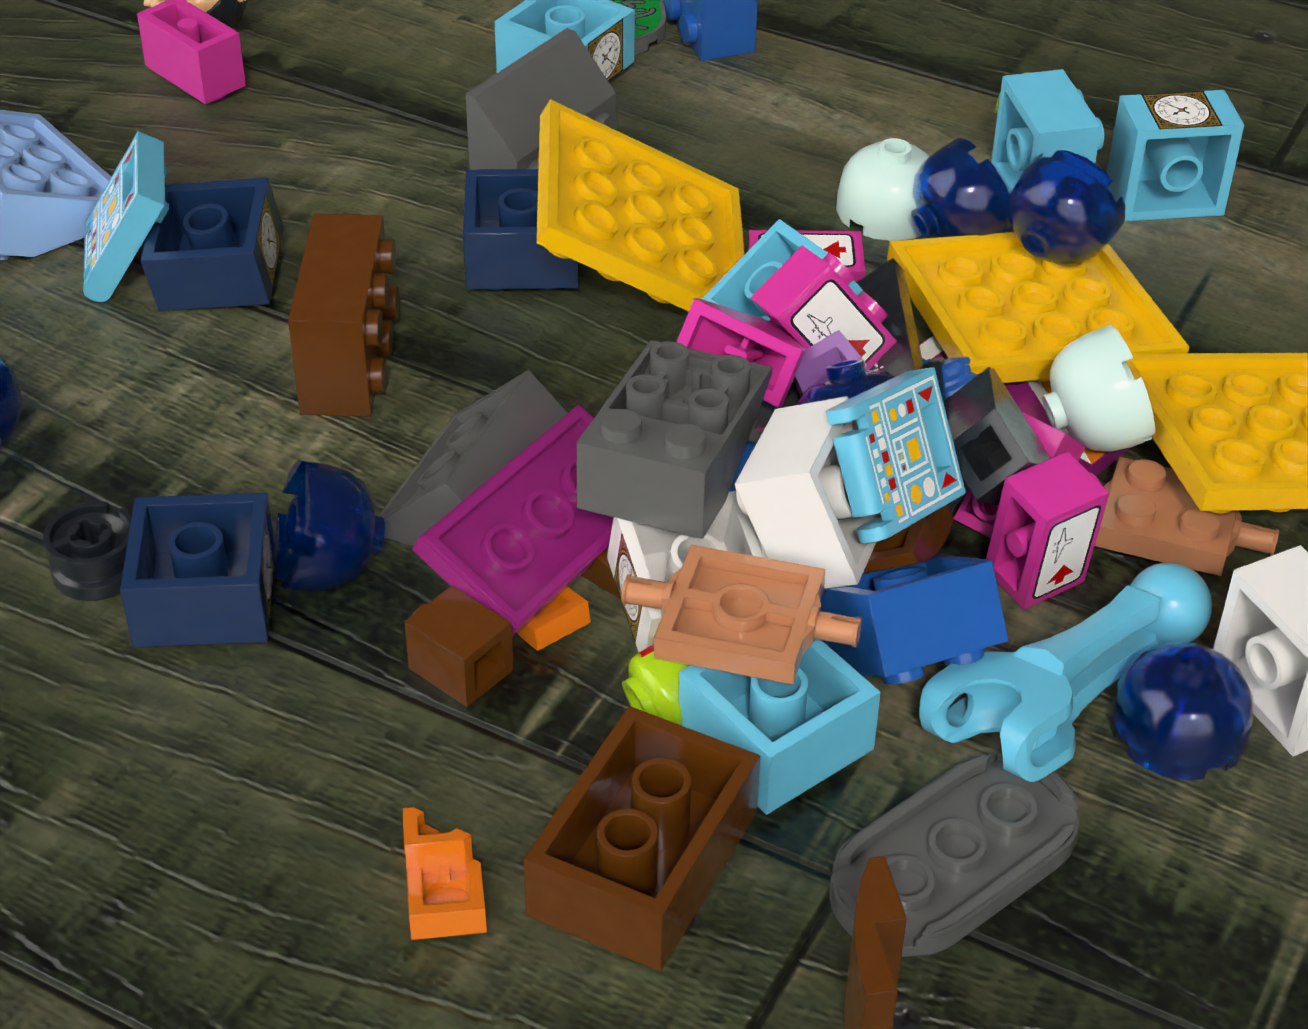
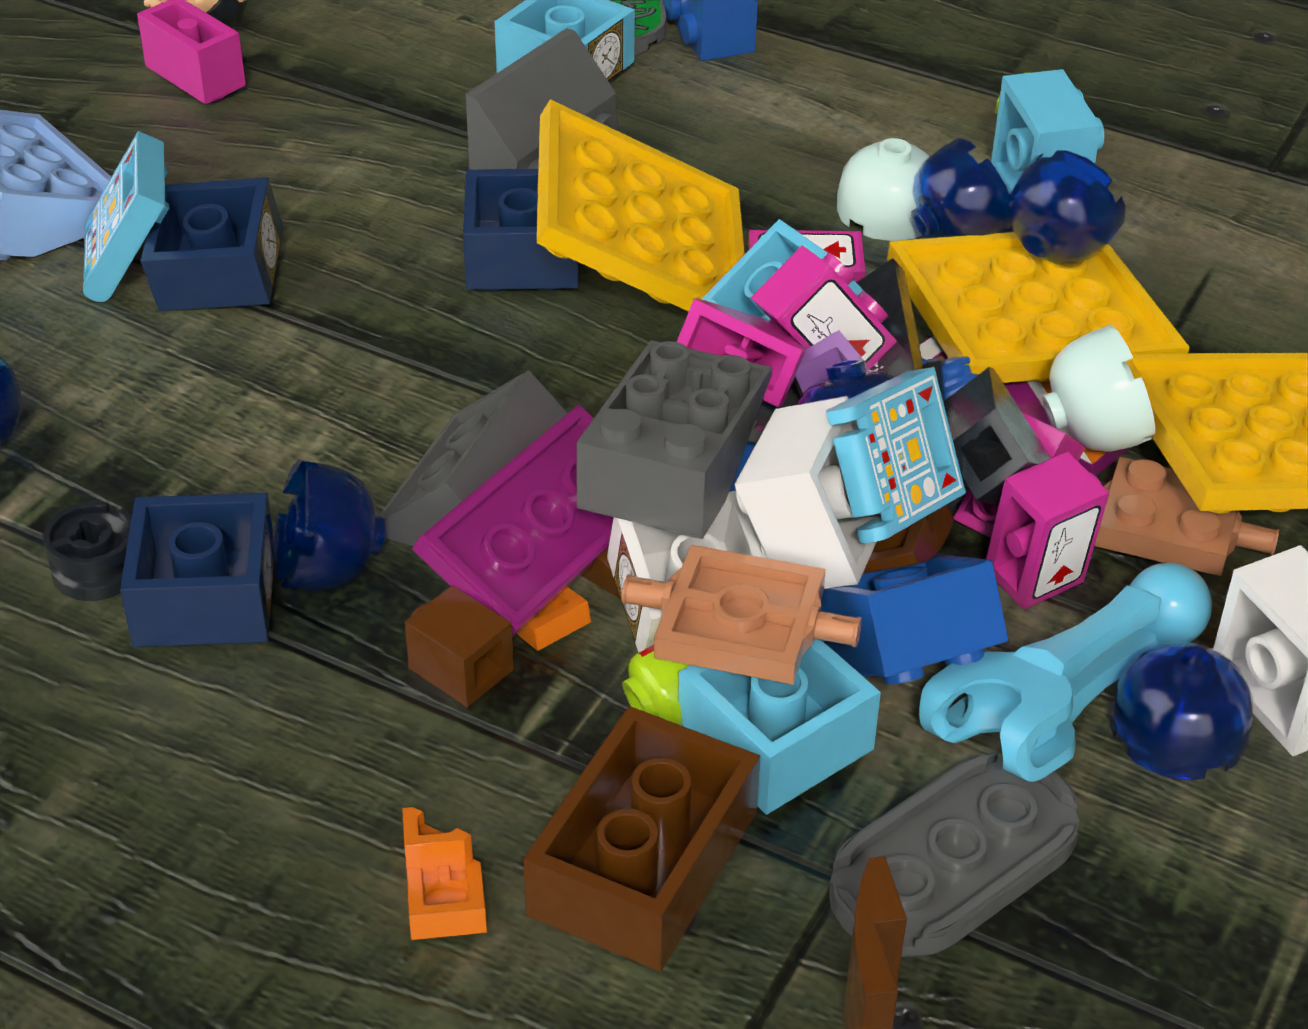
reddish brown brick [288,213,400,417] -> none
medium azure brick [1104,90,1244,222] -> none

